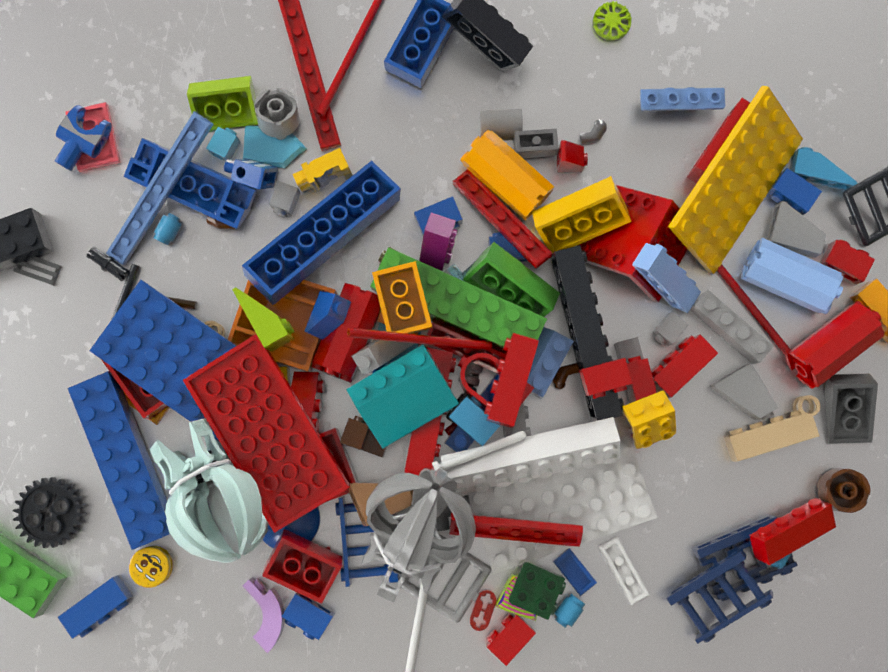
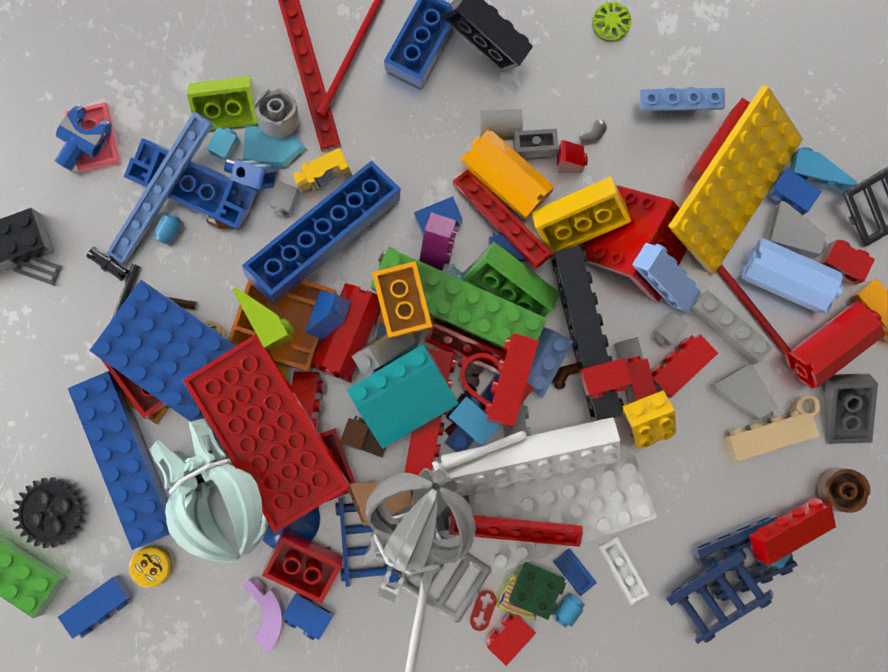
red piece [347,328,492,350] -> none

